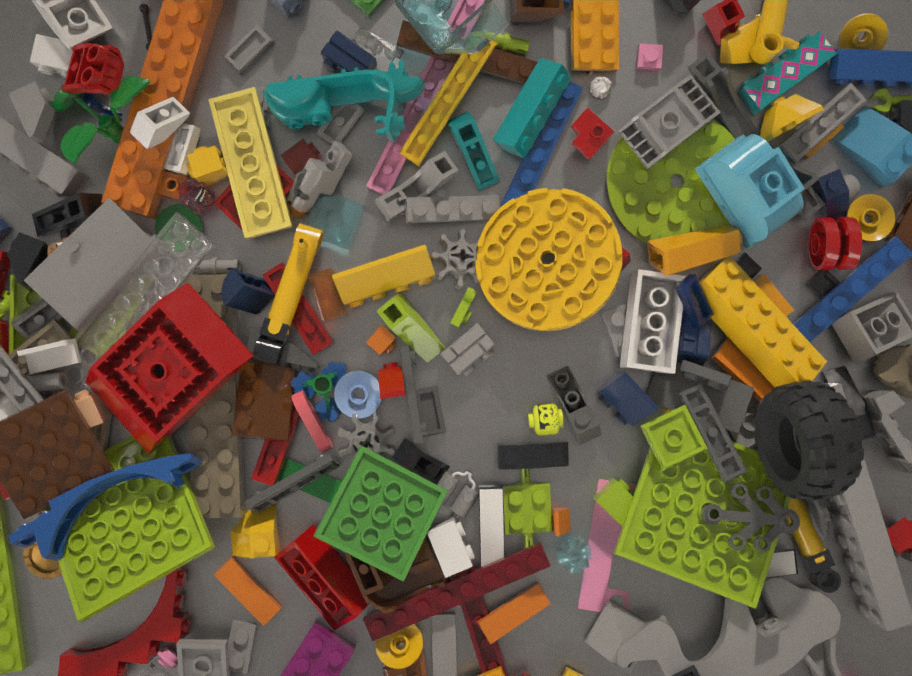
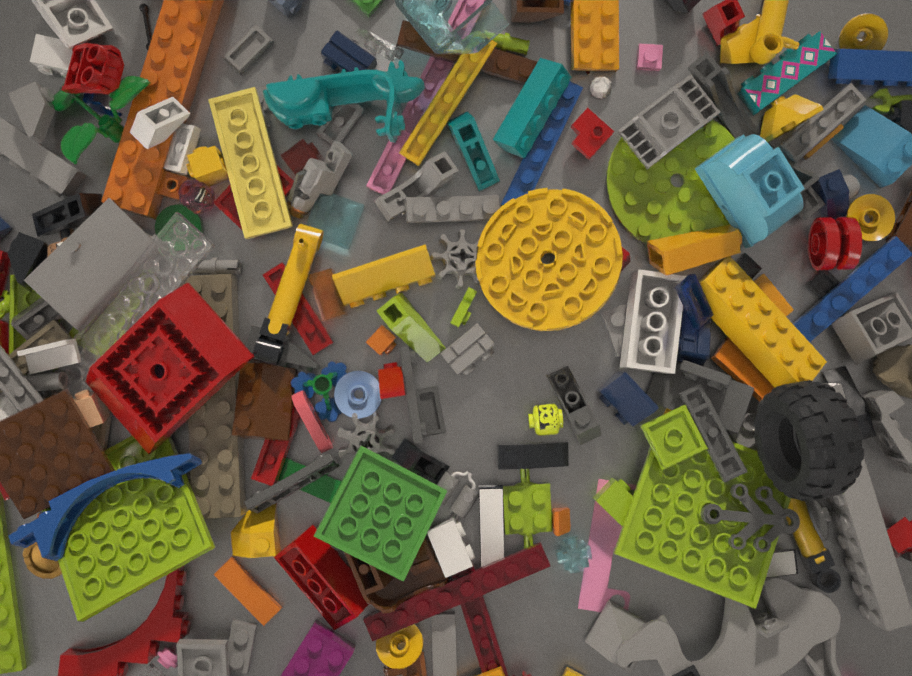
dark blue brick [221,268,275,315] -> none
orange tile [477,582,550,644] -> none

